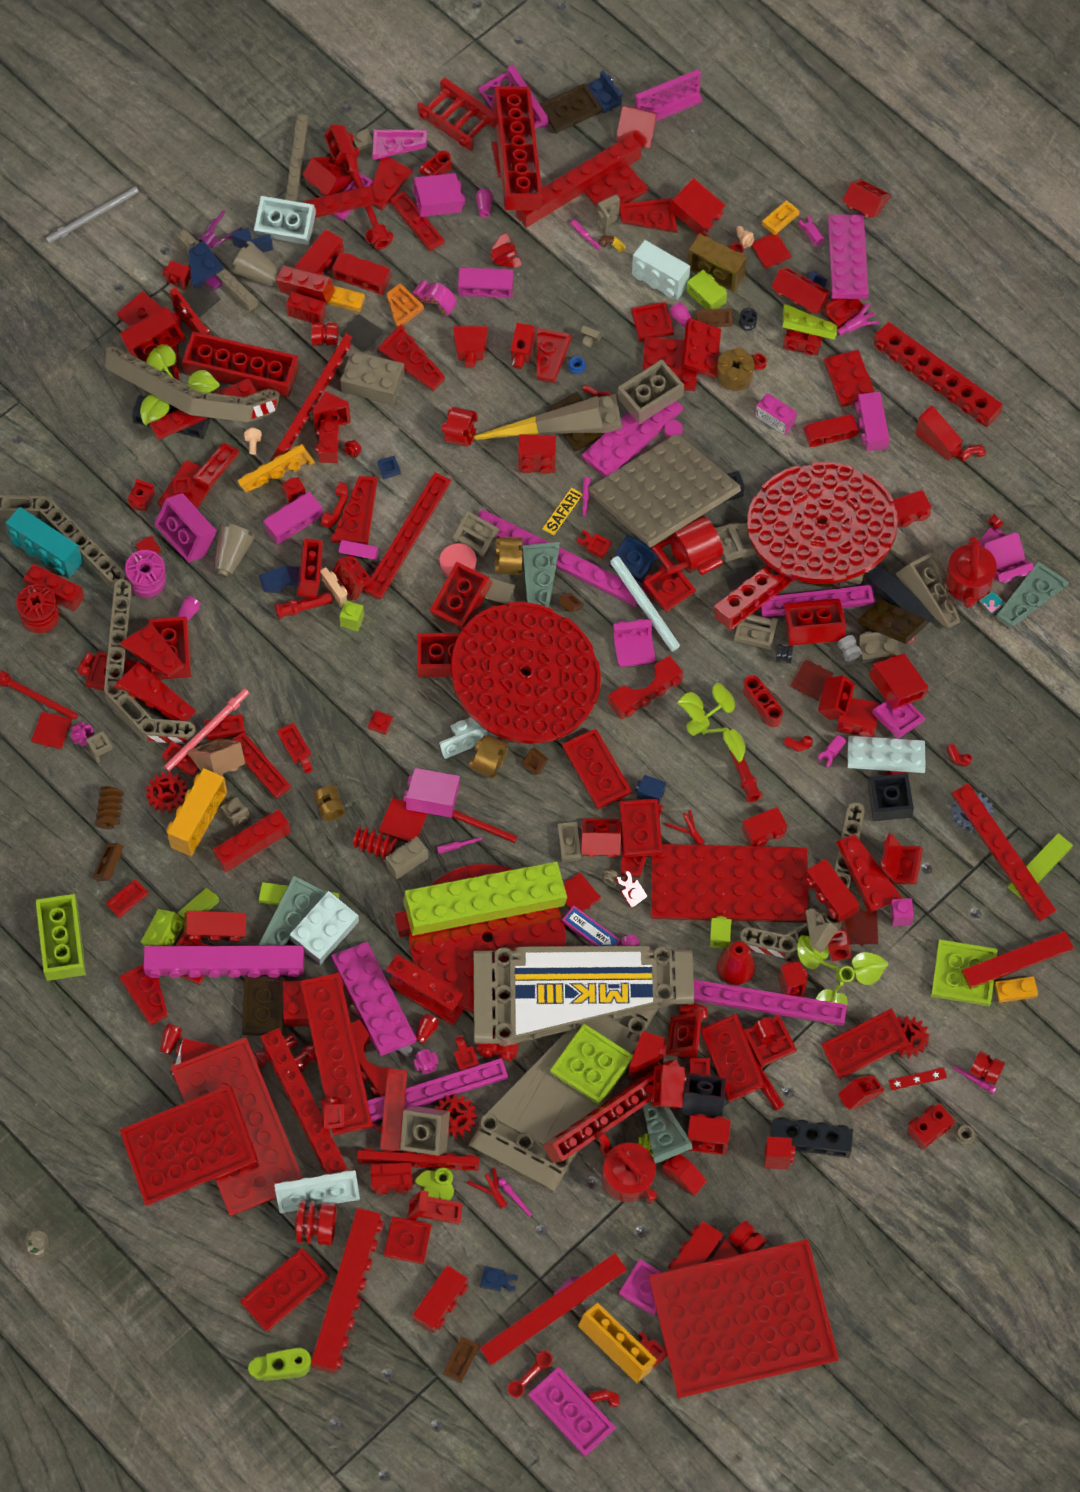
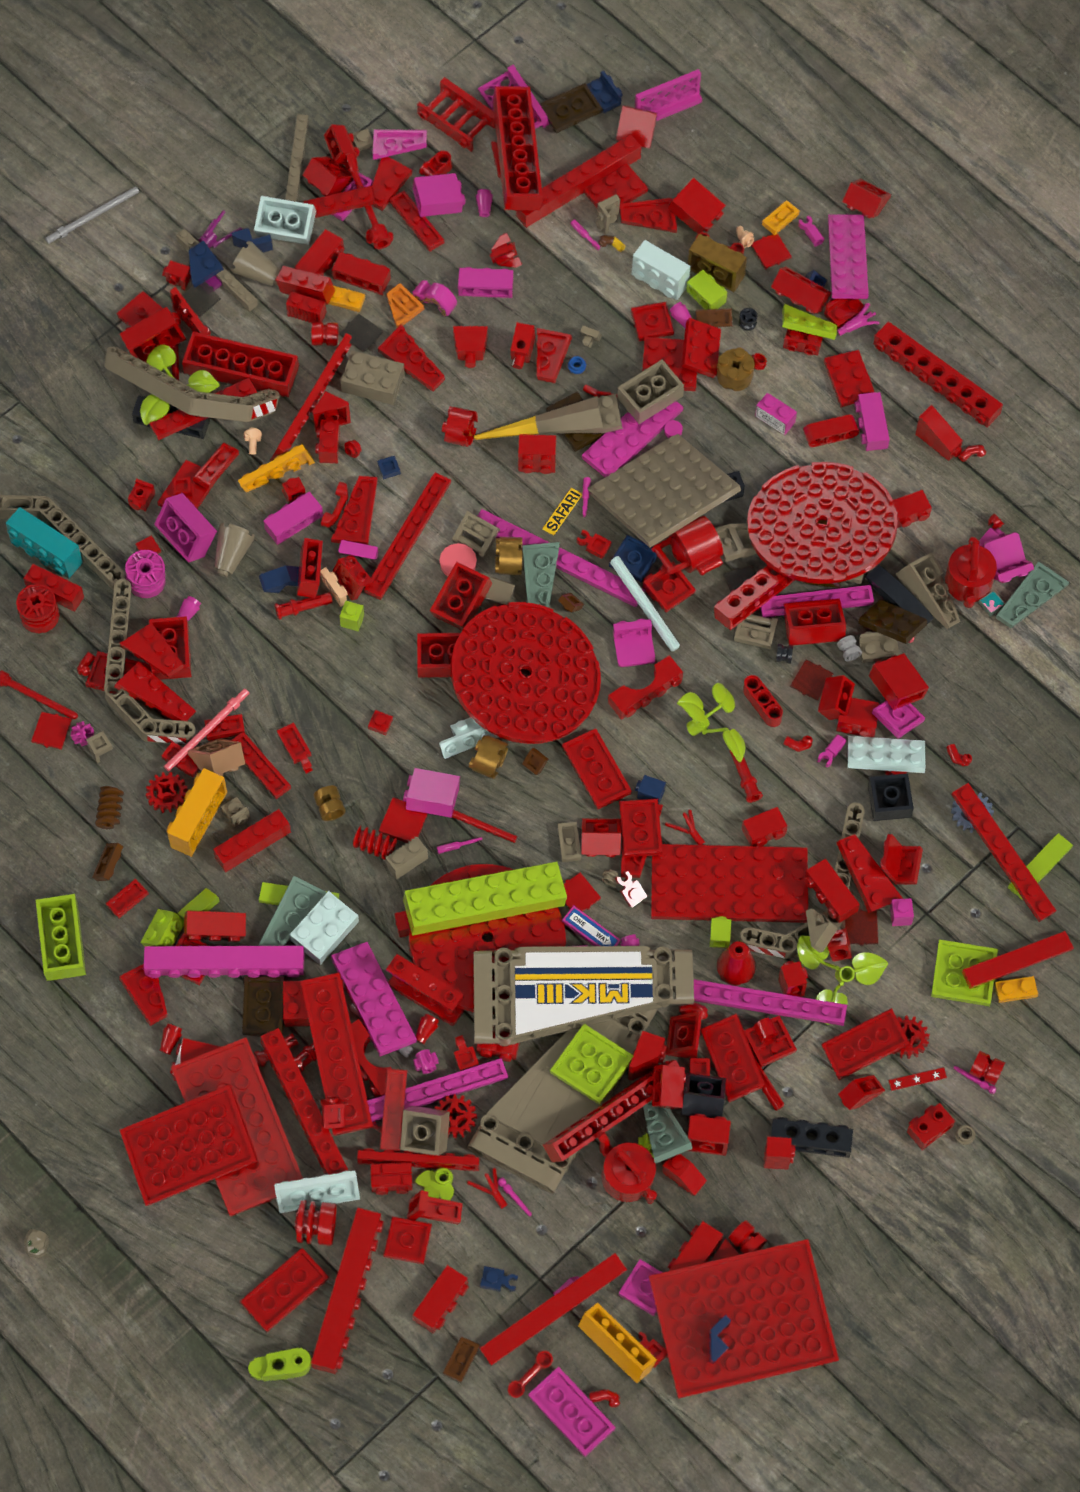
none -> dark blue slope [709,1315,731,1364]

